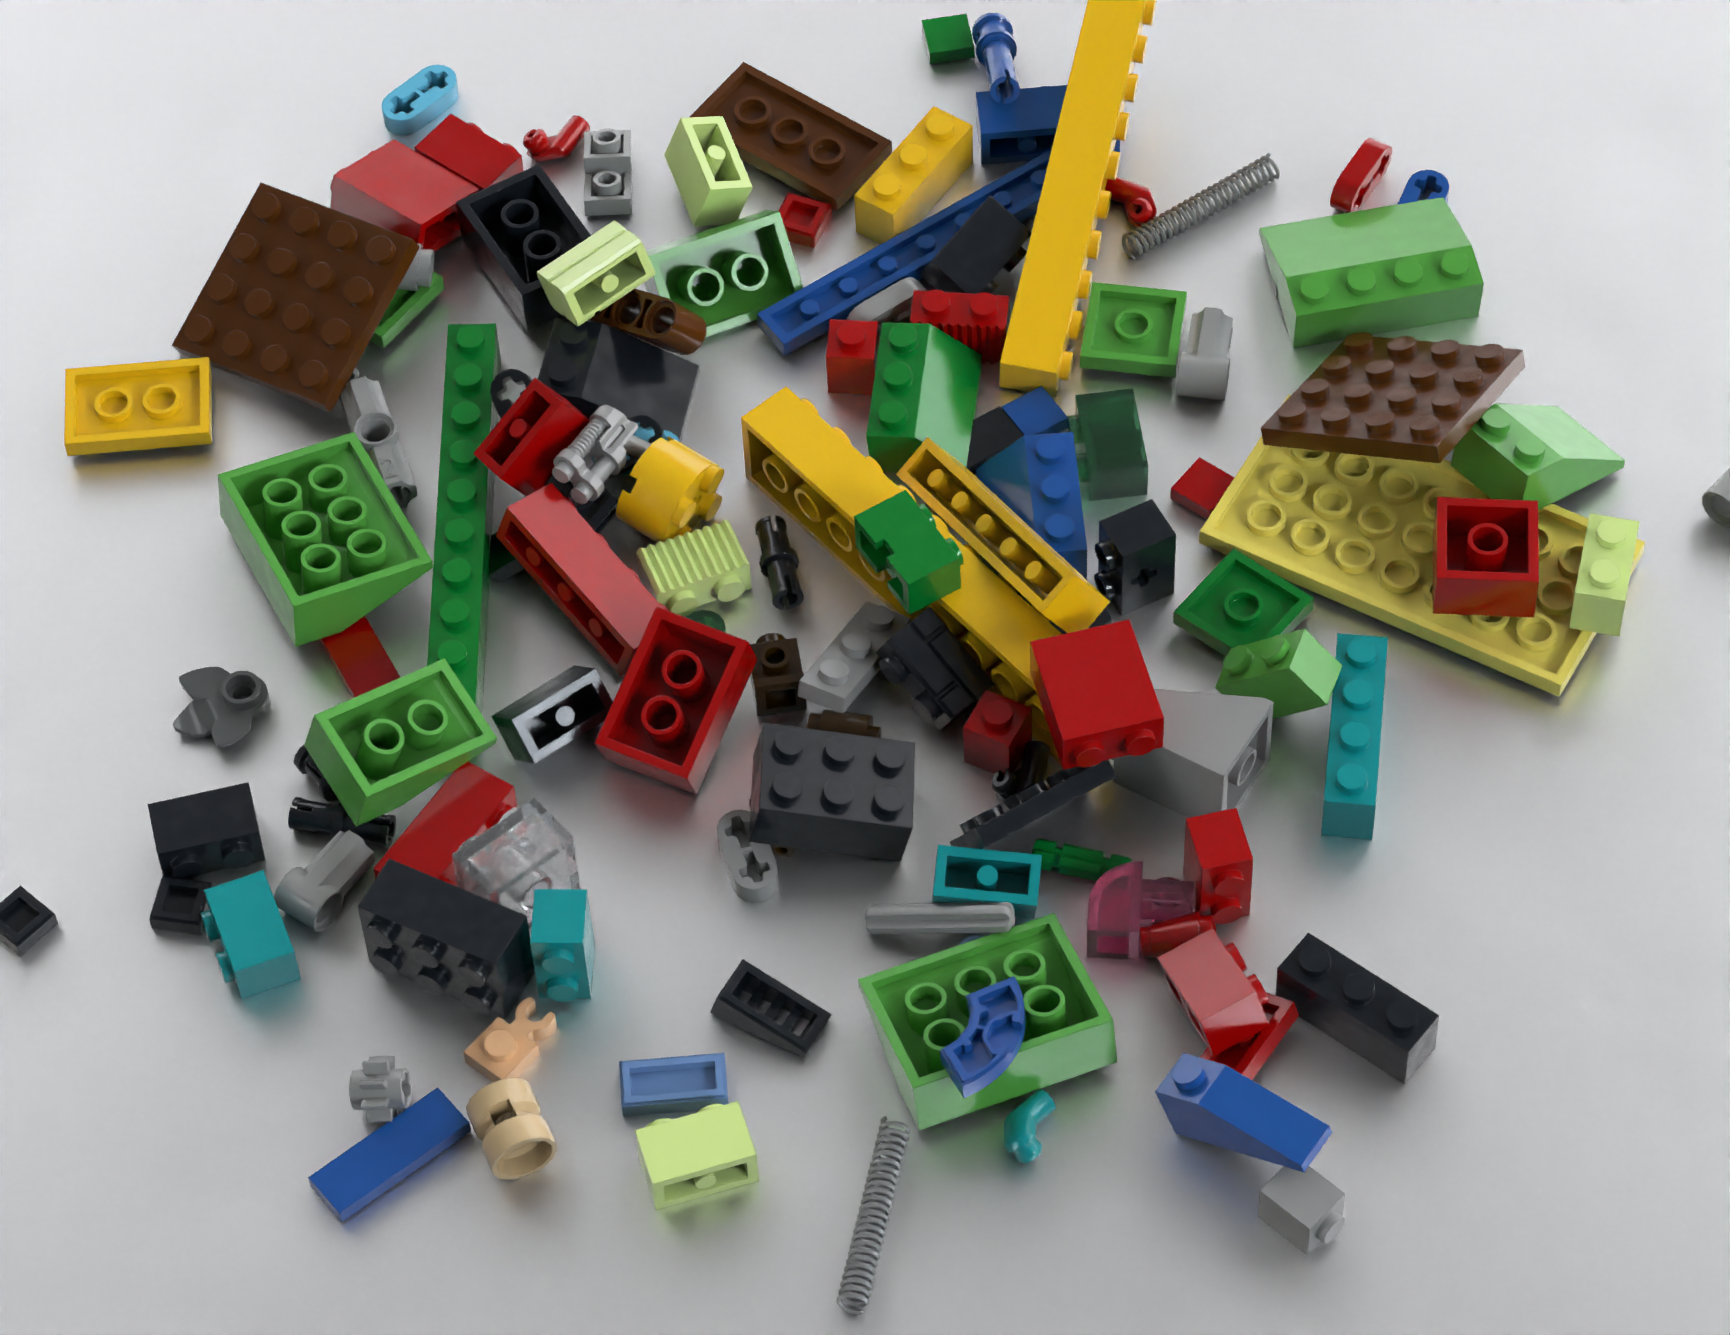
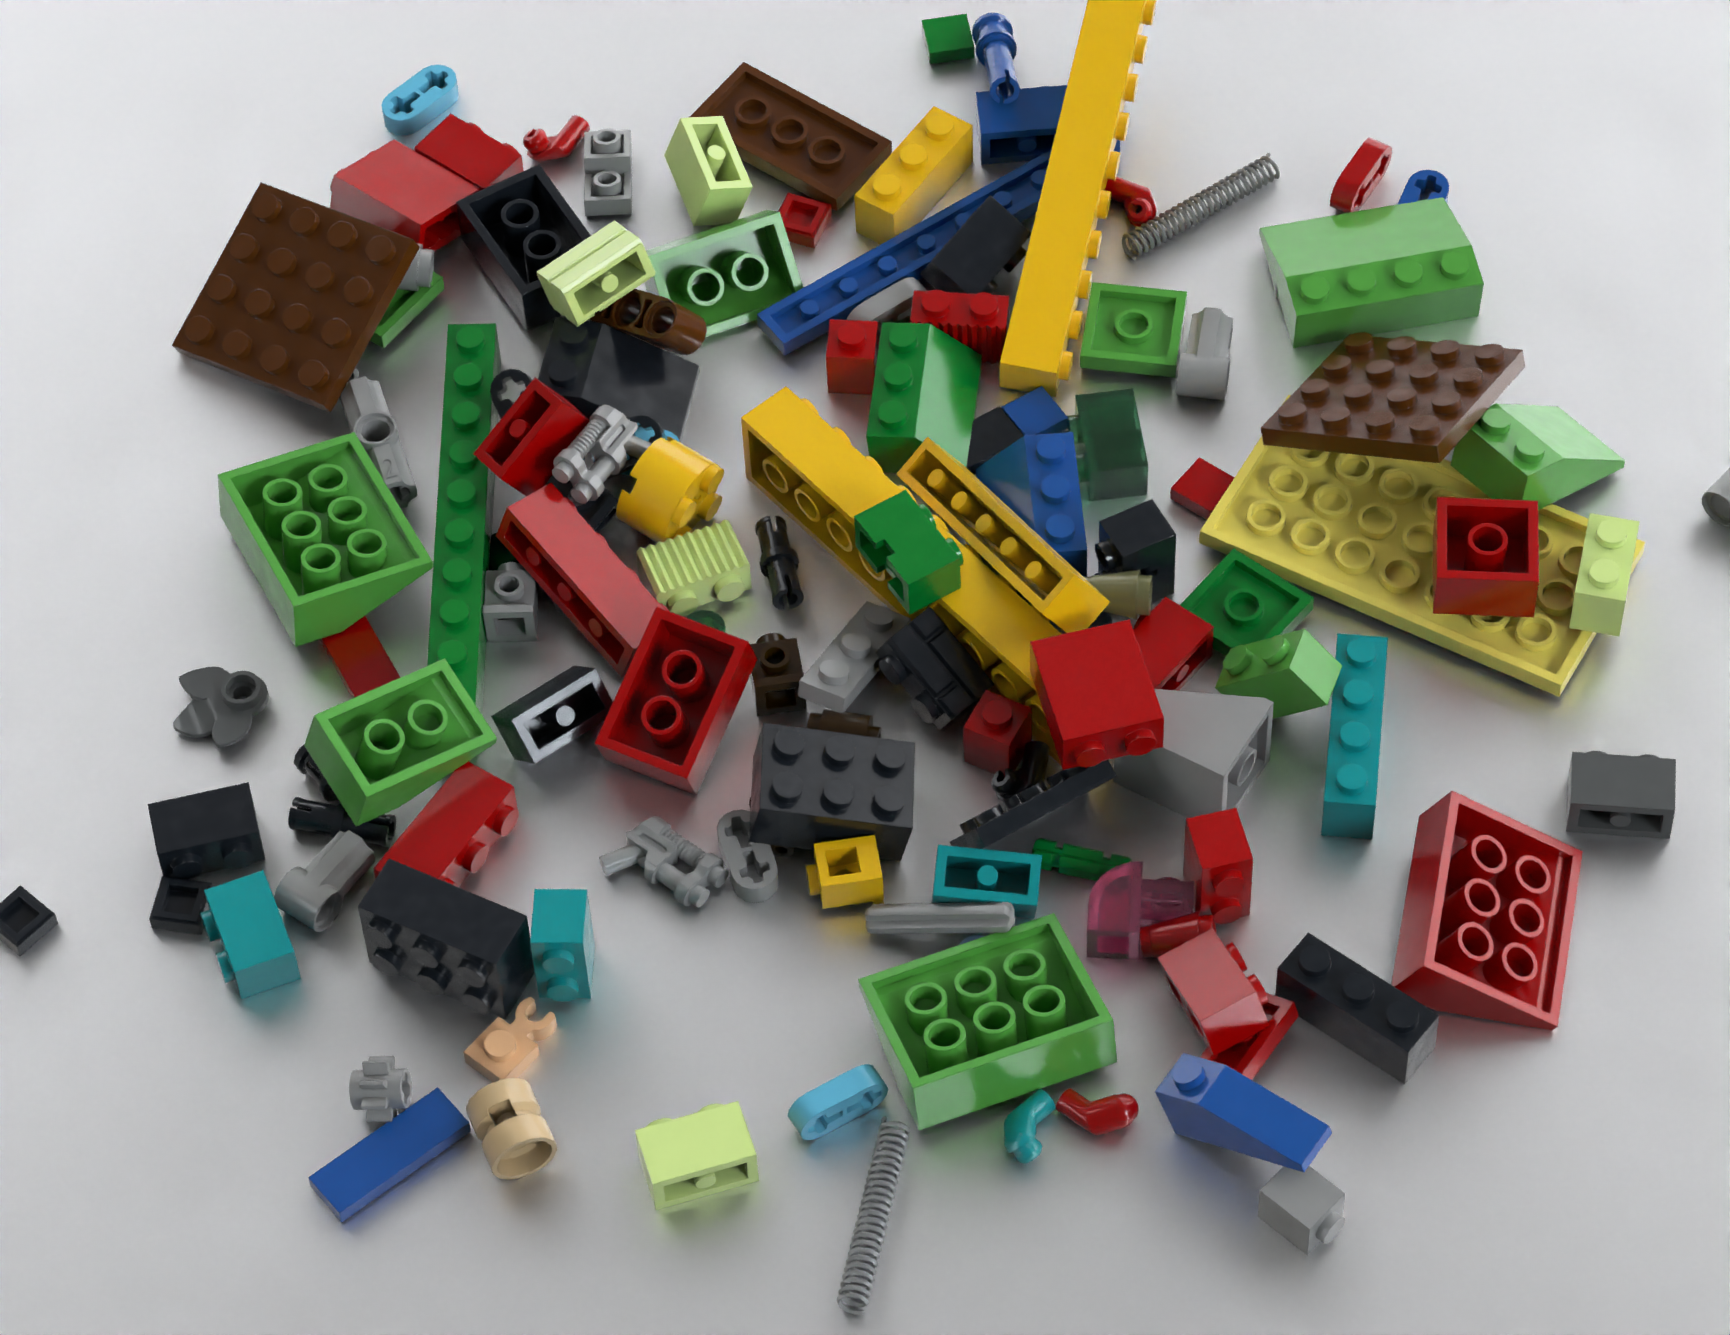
yellow plate [64,357,212,456] -> none
clear brick [452,797,581,929] -> none
medium blue tile [619,1053,729,1117] -> none
black slope [710,959,832,1058] -> none
blue tile [940,976,1026,1098] -> none
none -> light grey brick [483,562,539,642]
none -> light grey piece [599,816,729,907]
none -> medium azure beam [788,1064,888,1140]
none -> yellow brick [806,835,884,909]
none -> red arm [1055,1088,1139,1135]
none -> olive cone [1083,570,1152,620]
none -> red brick [1133,596,1214,691]
none -> red slope [1391,791,1583,1031]
none -> dark grey brick [1566,751,1676,839]

